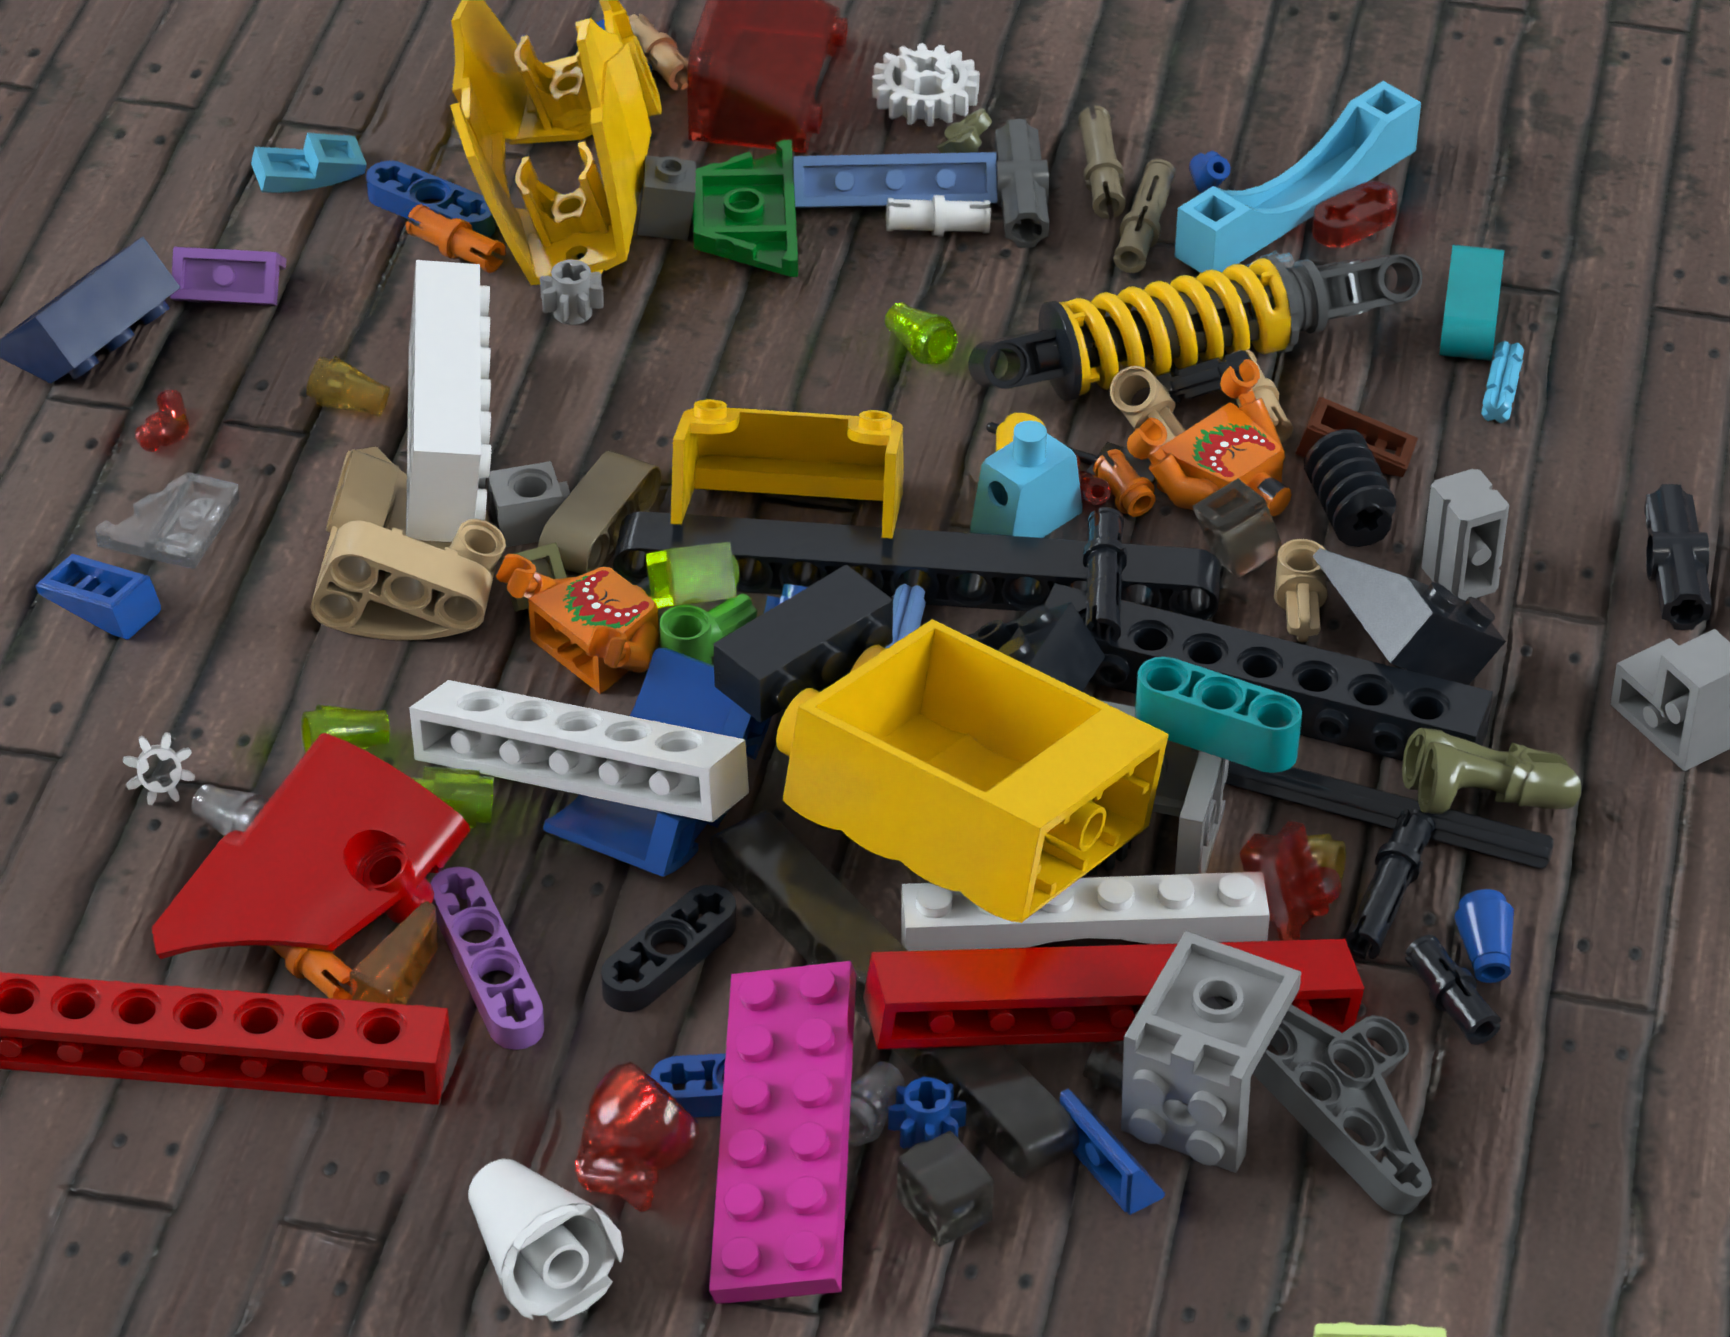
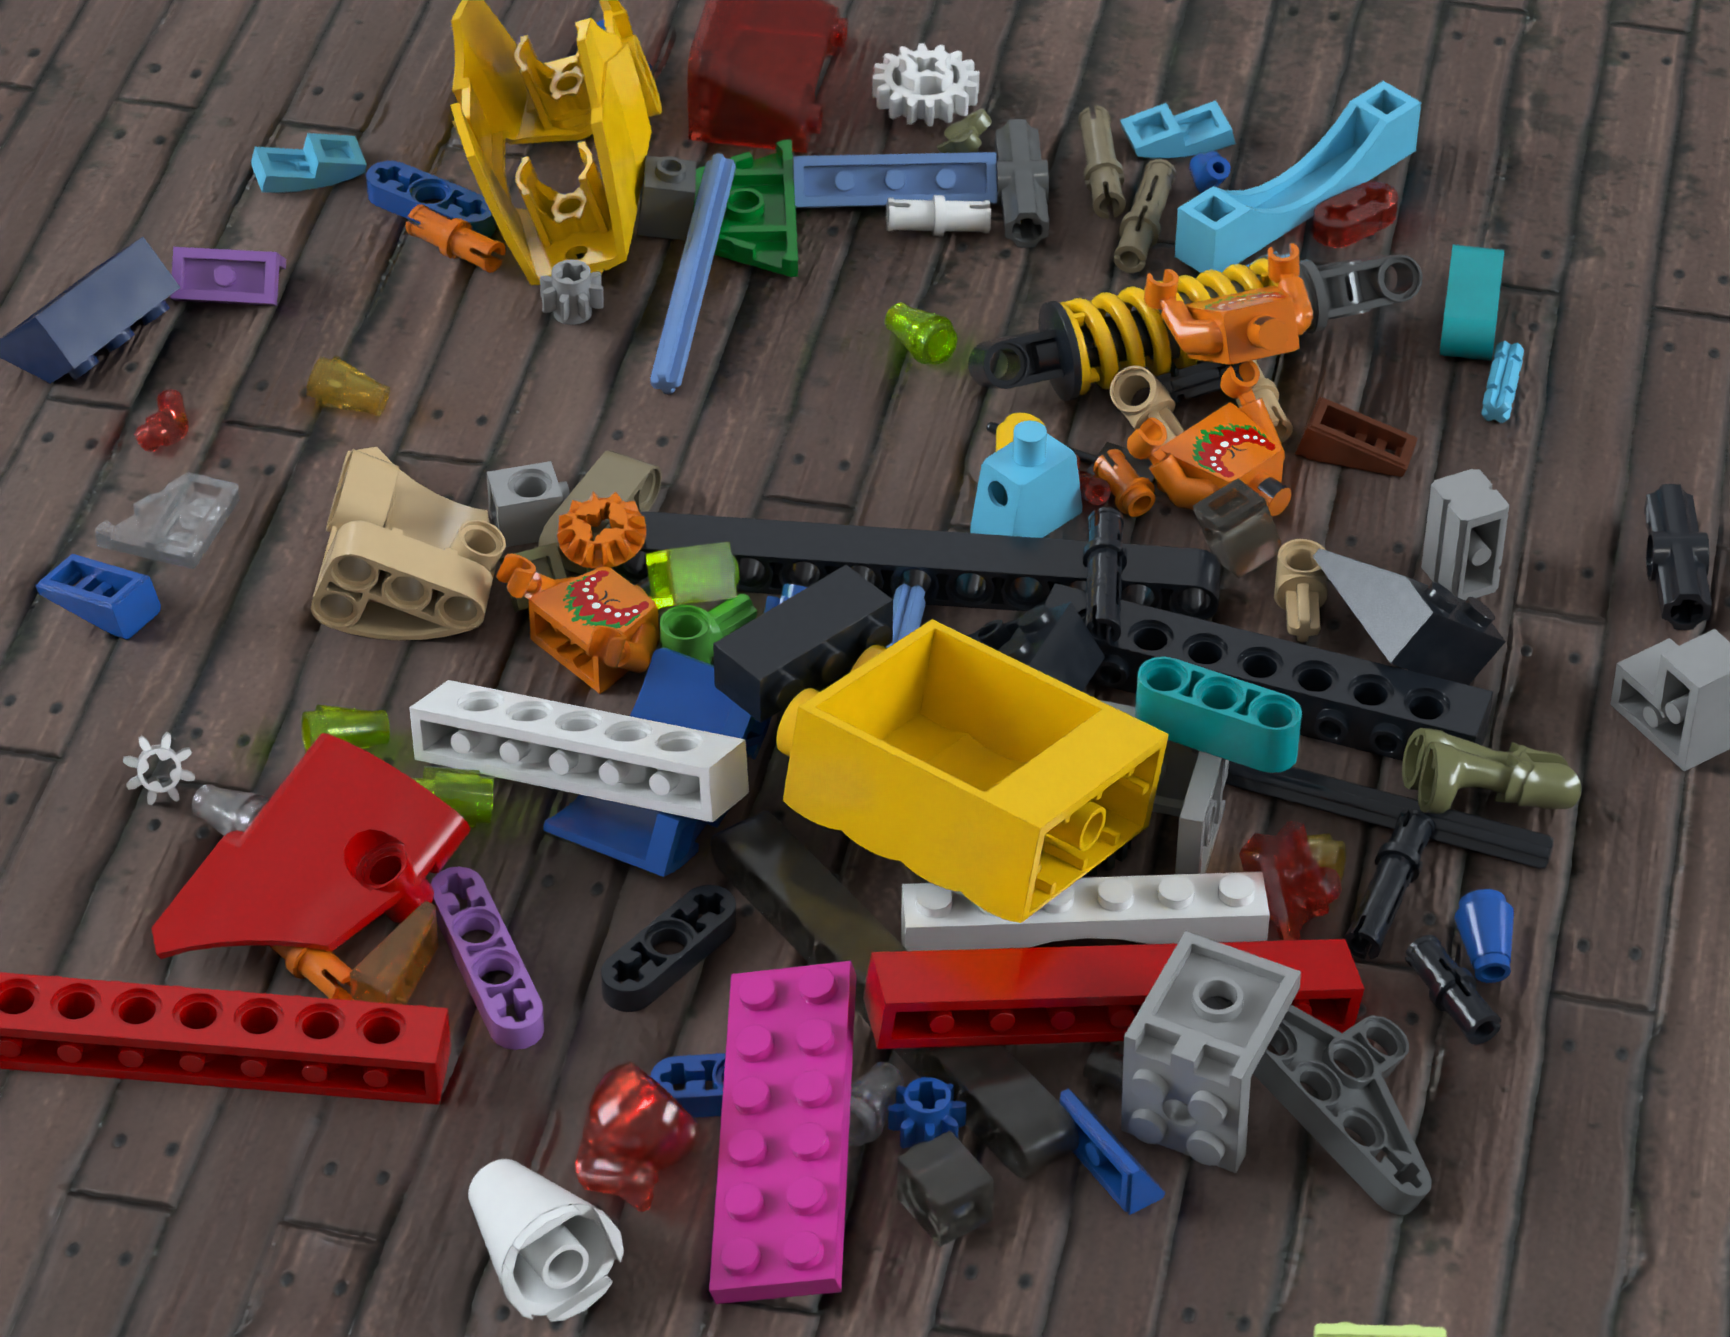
white brick [406,260,491,542] -> none
tan pin [629,14,696,90] -> none
yellow windscreen [671,399,904,539] -> none
black piece [1304,429,1397,547] -> none
none -> orange gear [557,491,646,569]
none -> medium blue axle [650,153,736,394]
none -> medium azure slope [1120,100,1235,158]
none -> orange torso [1144,243,1313,365]

